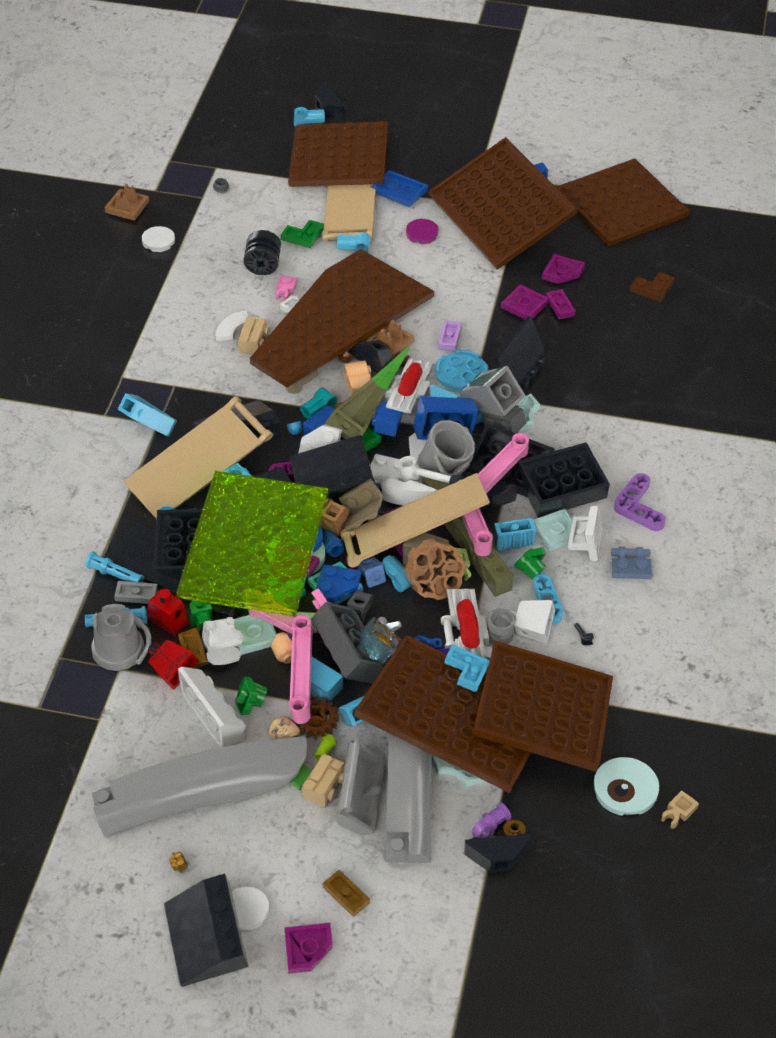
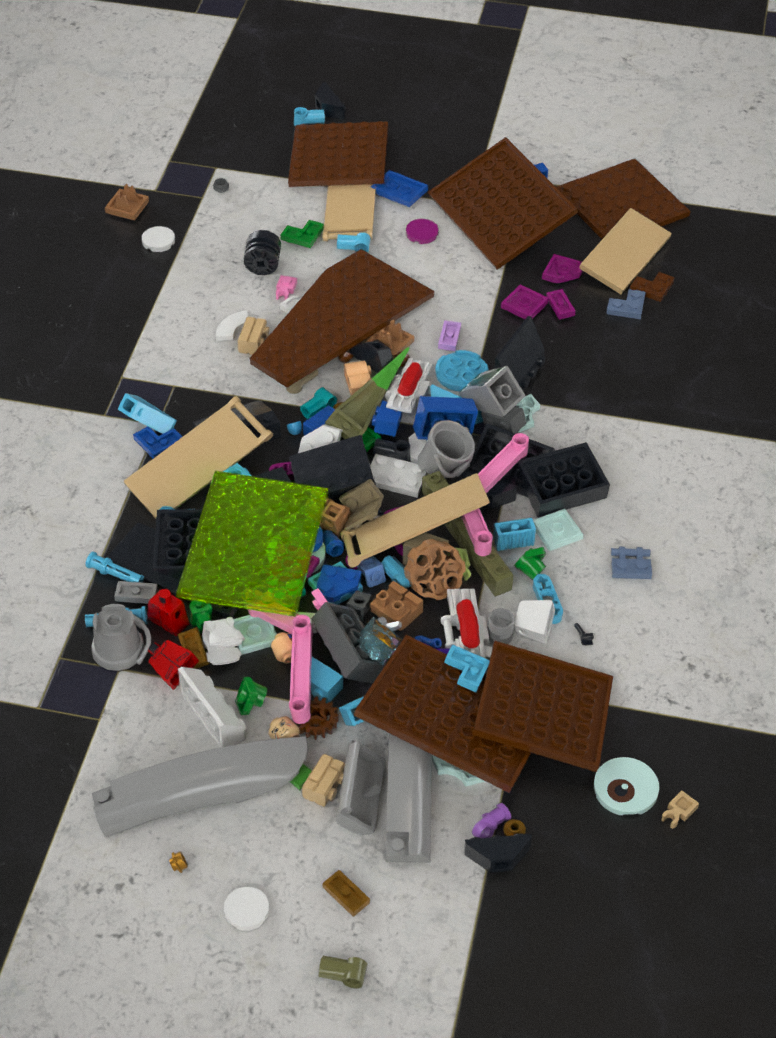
black slope [164,873,249,987] -> none
magenta plate [284,923,333,974] -> none
lime pin [313,734,337,761] -> none
white slope [381,477,438,506] -> none
white piece [398,456,465,485] -> none
white bracket [568,506,603,561] -> none
medium lavender beam [614,473,665,531] -> none
none -> blue plate [133,426,182,459]
none -> olive piece [318,955,368,989]
none -> medium nougat hips [370,581,423,631]
none -> black piece [373,439,410,462]
none -> tan tile [579,208,672,294]
none -> sand blue plate [607,289,645,319]

